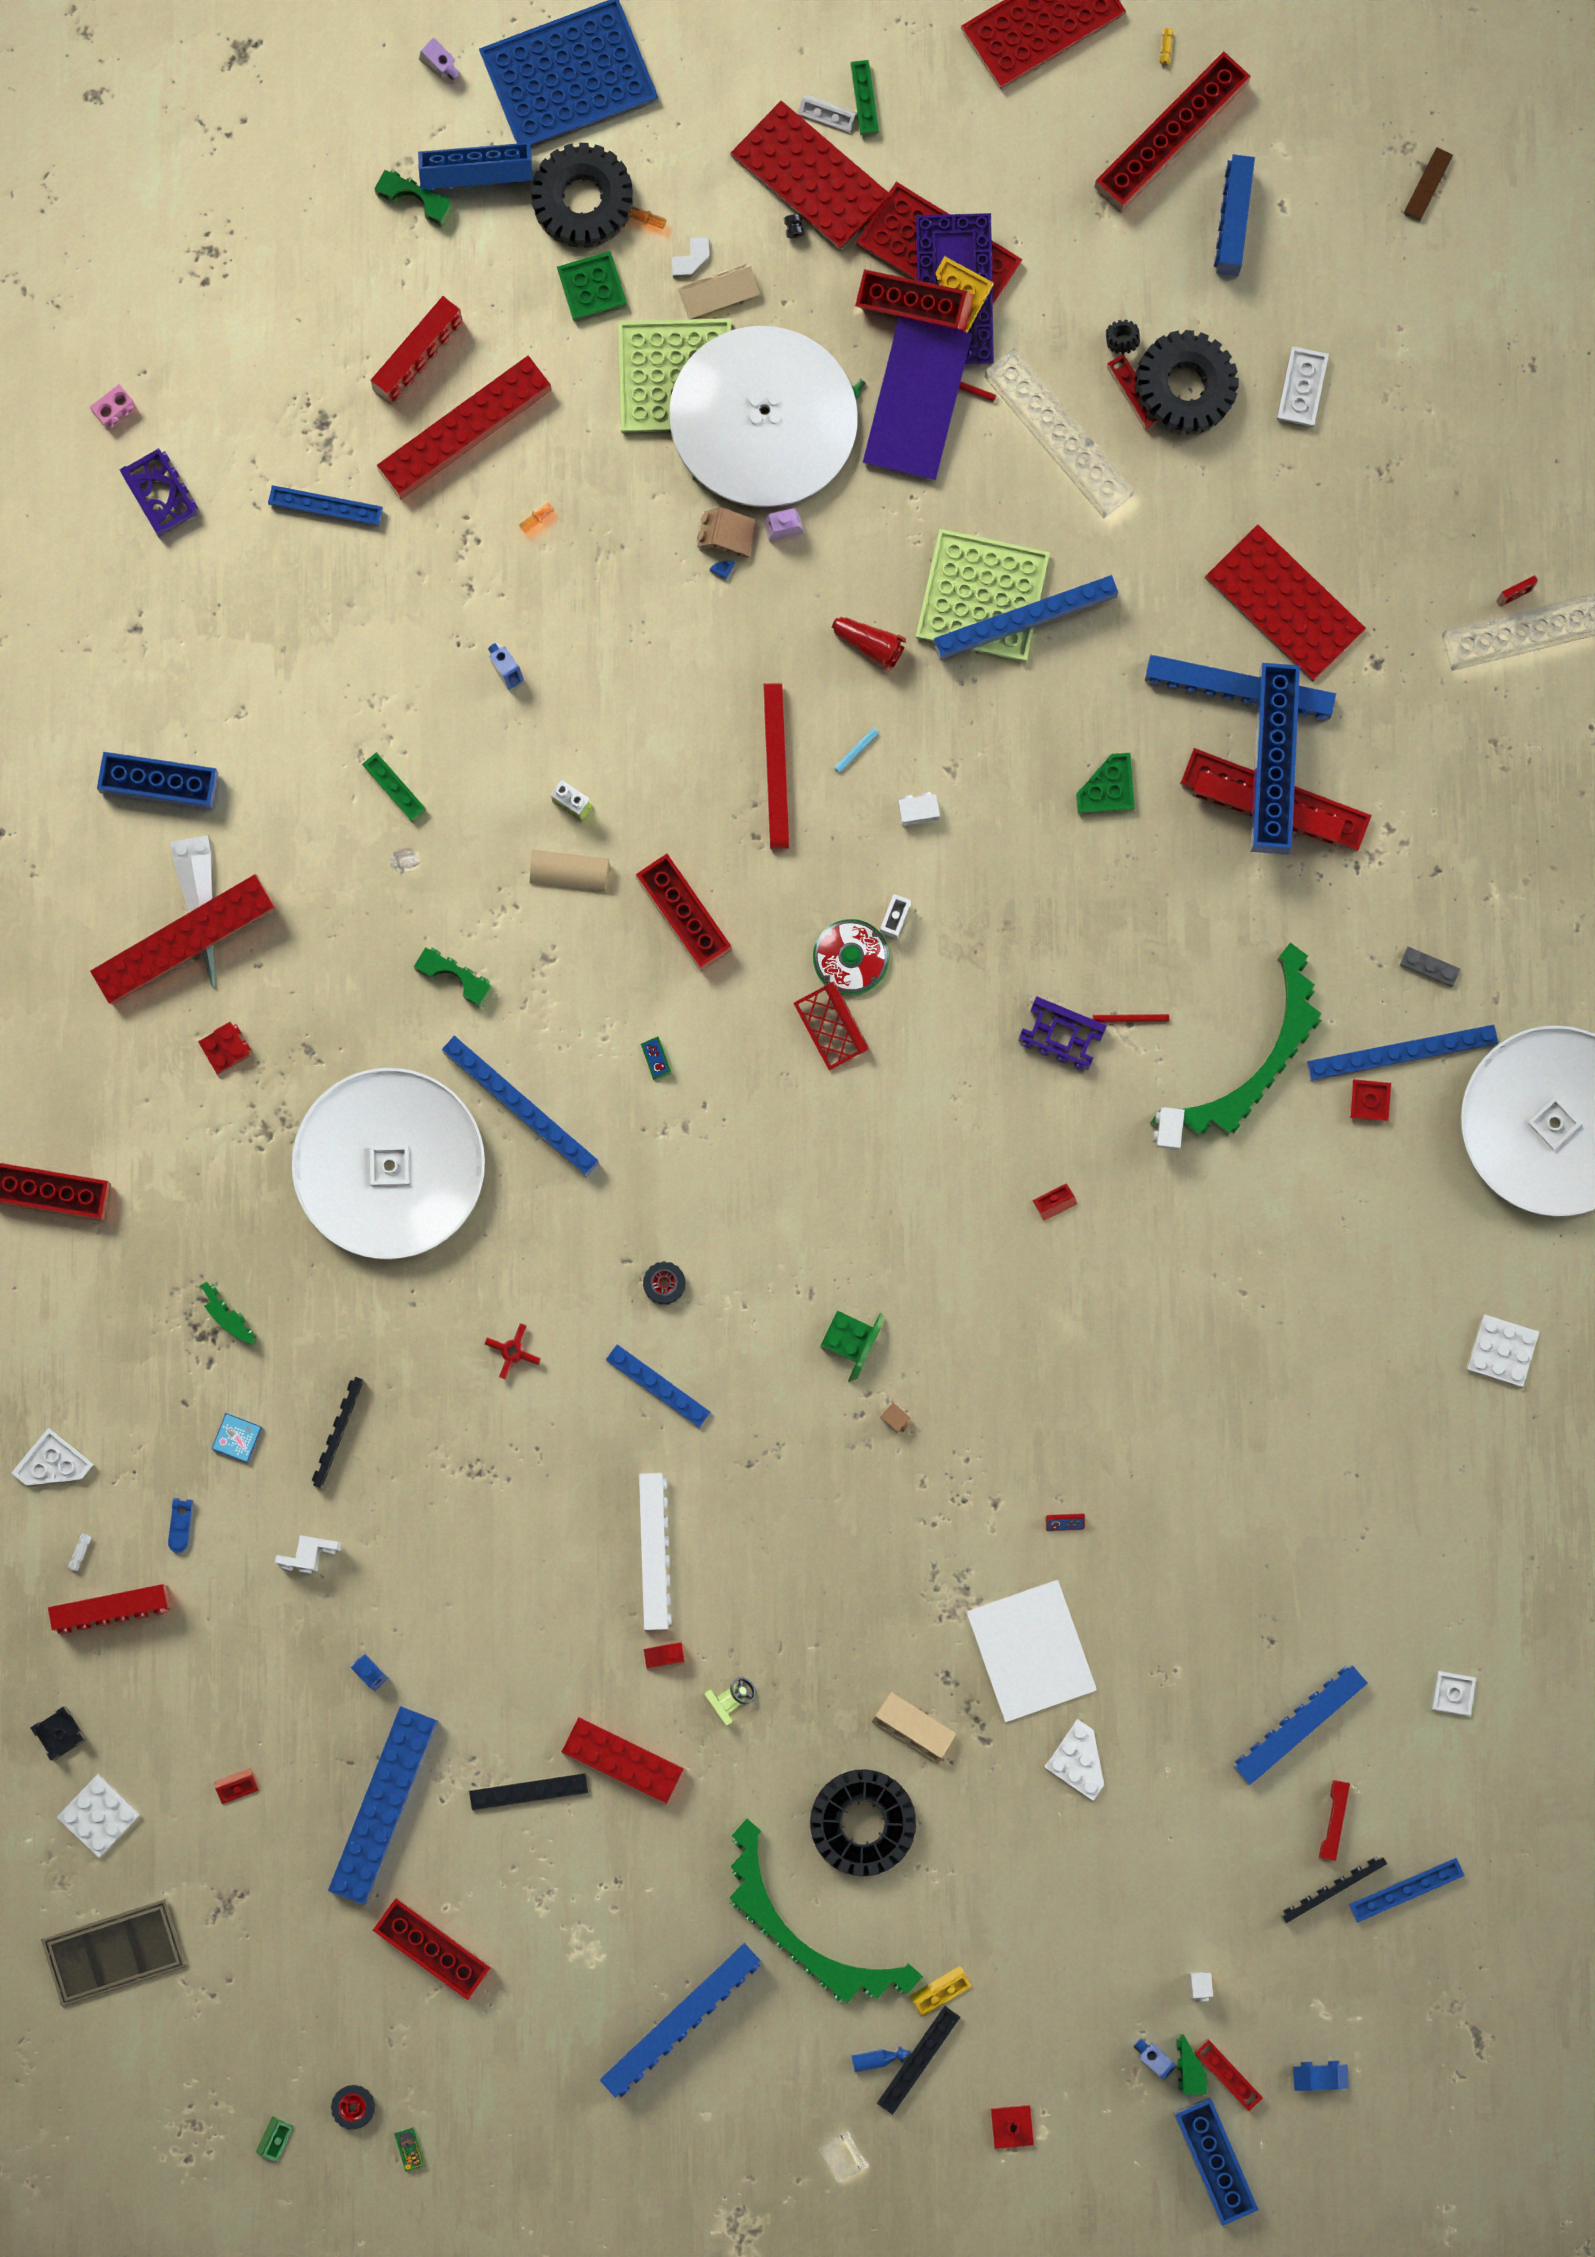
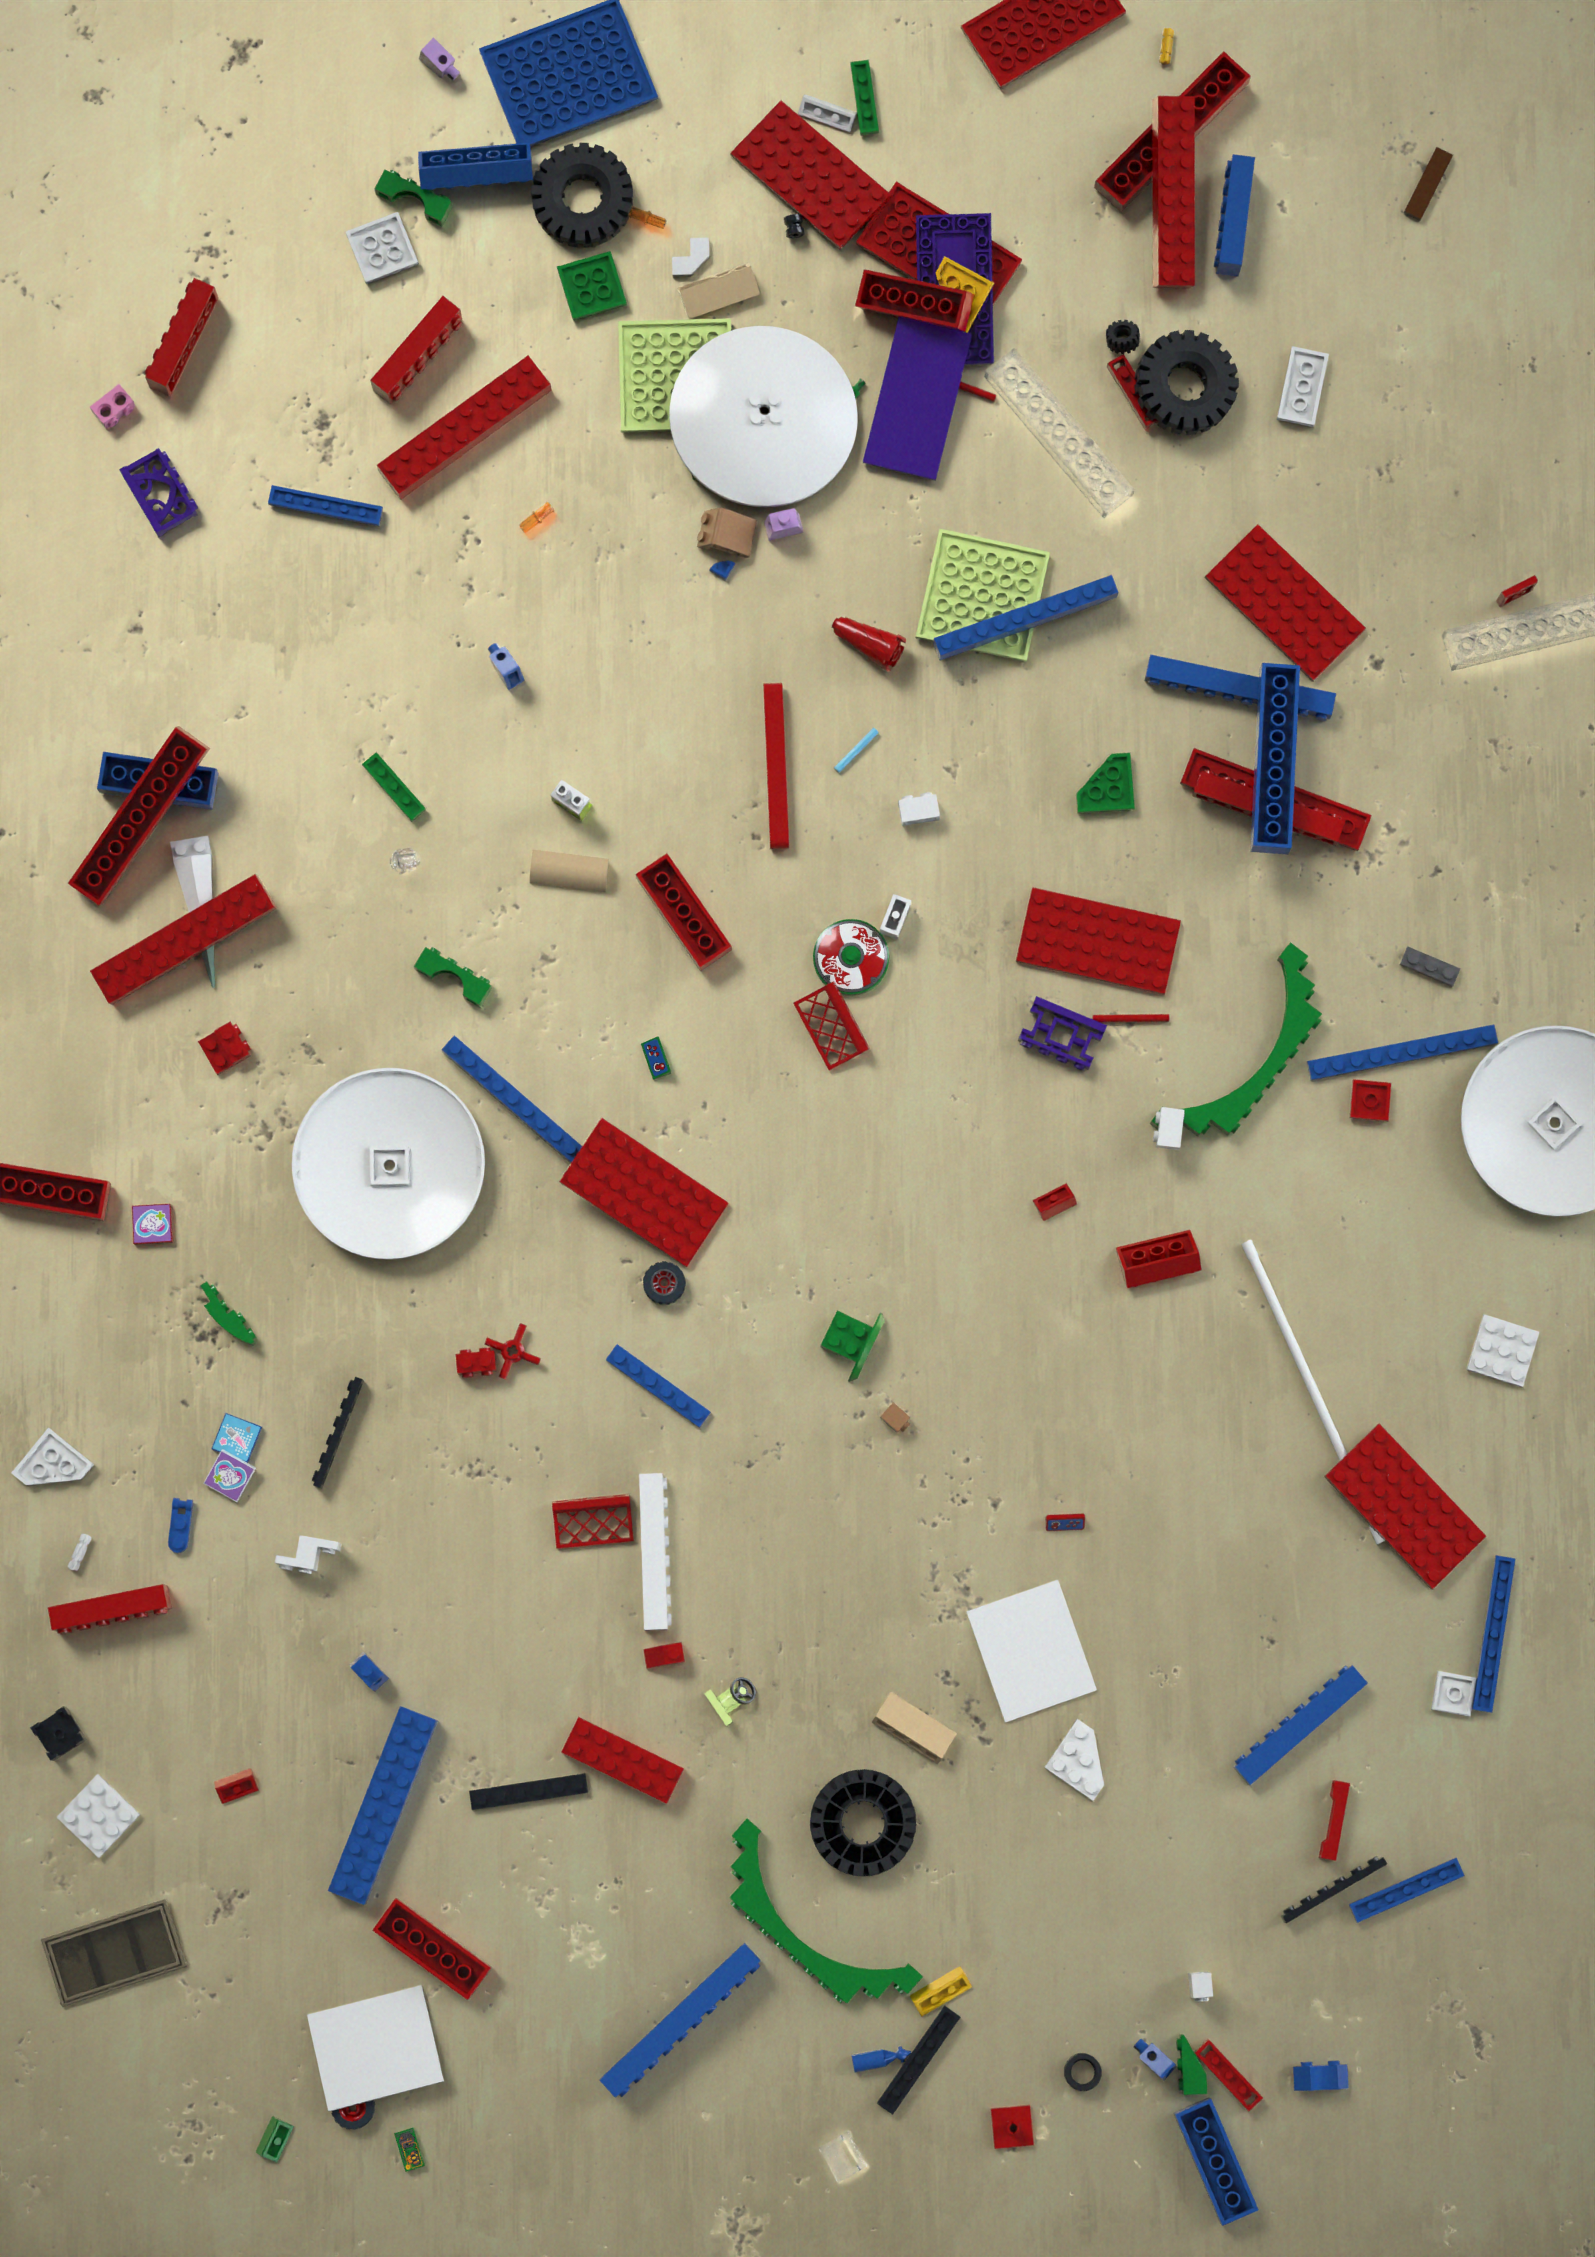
none -> red brick [68,726,210,905]
none -> tile [132,1204,173,1245]
none -> red brick [144,278,218,397]
none -> tile [203,1449,256,1502]
none -> white piece [307,1985,444,2111]
none -> white plate [346,212,418,284]
none -> red brick [455,1348,497,1378]
none -> red fence [552,1494,634,1549]
none -> red plate [559,1117,729,1267]
none -> red plate [1016,887,1181,995]
none -> black tyre [1064,2053,1102,2091]
none -> red slope [1116,1230,1202,1288]
none -> red brick [1152,96,1195,289]
none -> white piece [1241,1240,1384,1544]
none -> red plate [1324,1423,1486,1590]
none -> blue plate [1472,1555,1515,1713]

